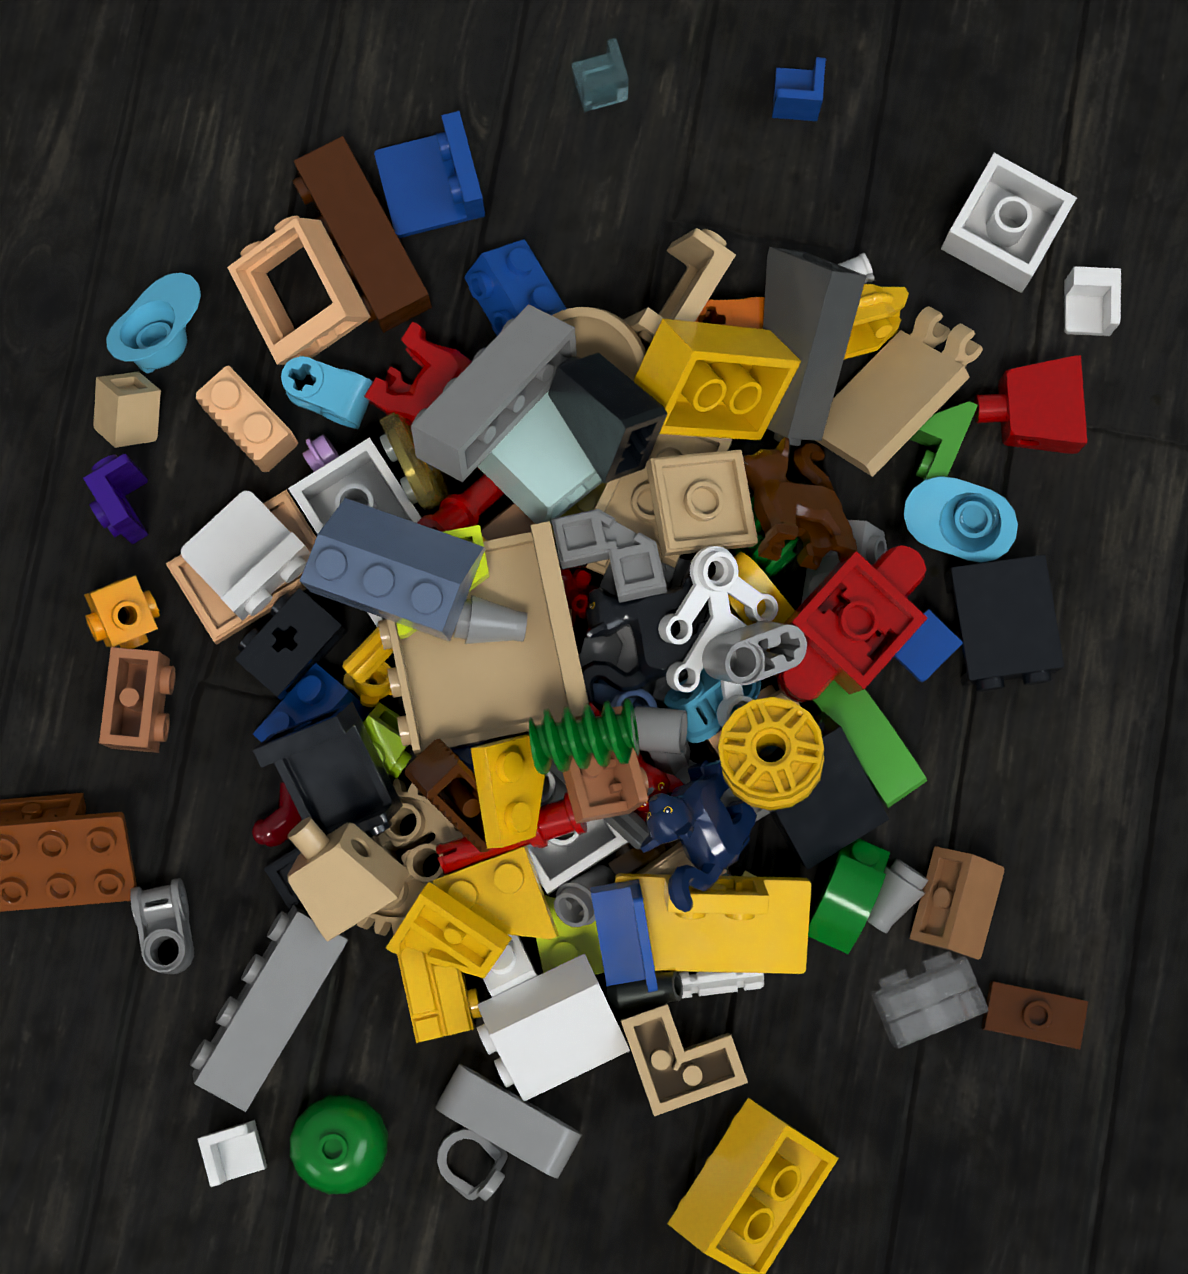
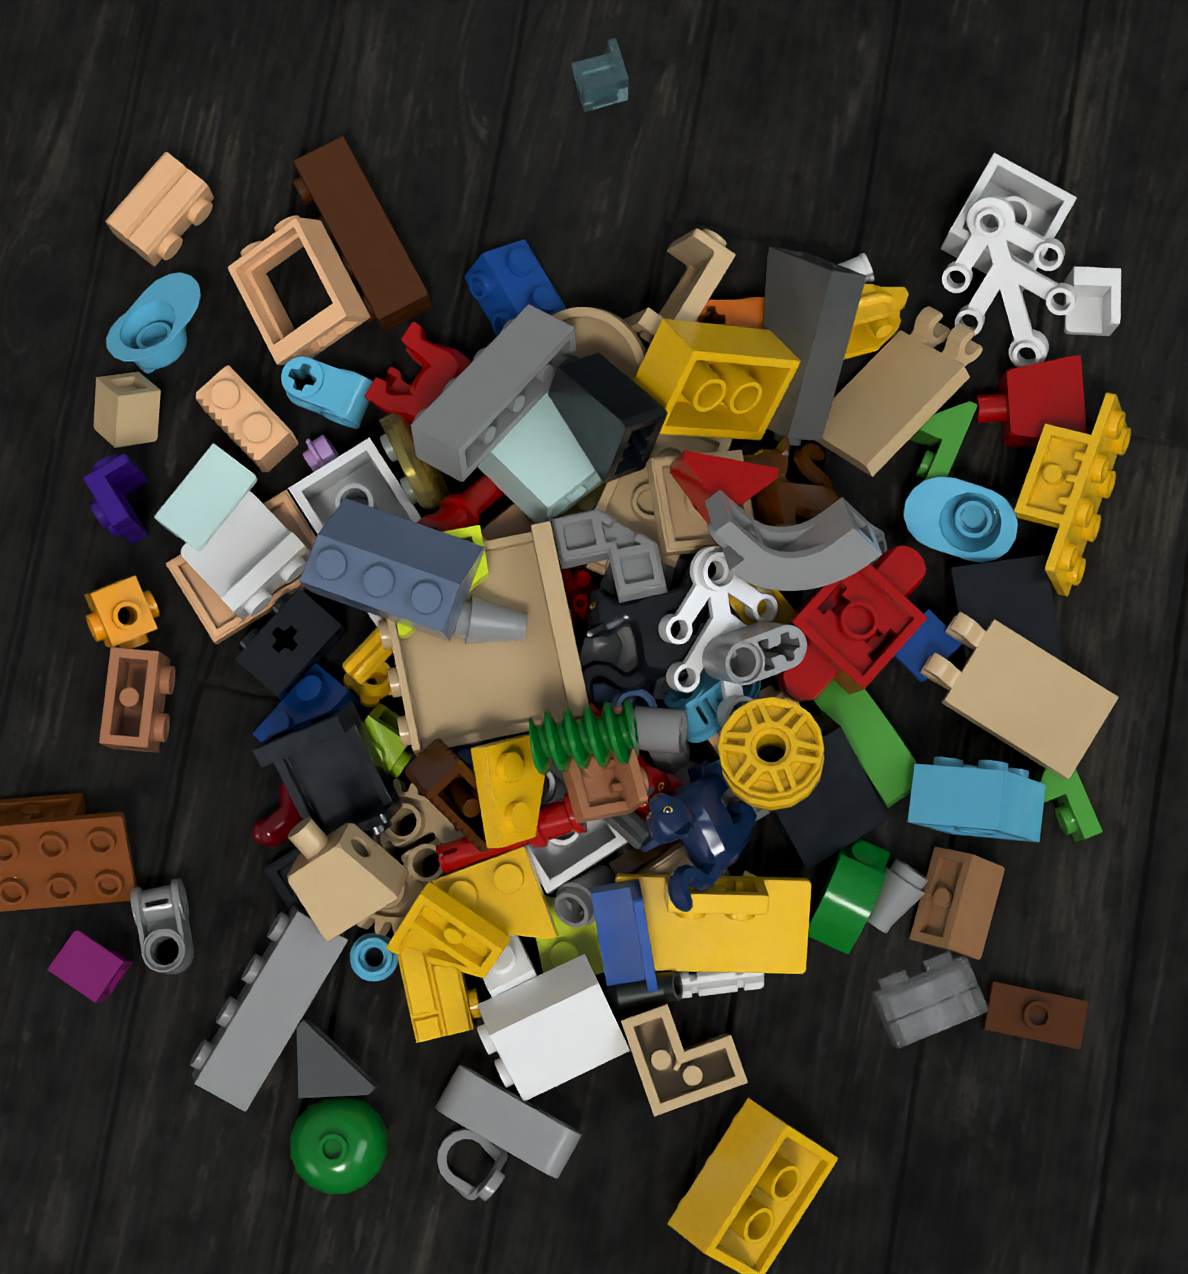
white panel [198,1120,267,1187] -> none
blue bracket [374,111,485,238] -> none
blue panel [772,57,826,121] -> none
none -> magenta panel [48,931,134,1003]
none -> light nougat brick [105,152,214,266]
none -> light aqua panel [154,443,257,551]
none -> dark grey slope [297,1019,380,1098]
none -> medium azure plate [350,933,398,982]
none -> red slope [670,450,779,524]
none -> light grey arch [705,490,882,591]
none -> medium azure brick [908,757,1046,842]
none -> tan tile [920,612,1119,780]
none -> white plant [942,195,1077,368]
none -> yellow bracket [1014,392,1131,597]
none -> bright green slope [1033,765,1103,842]

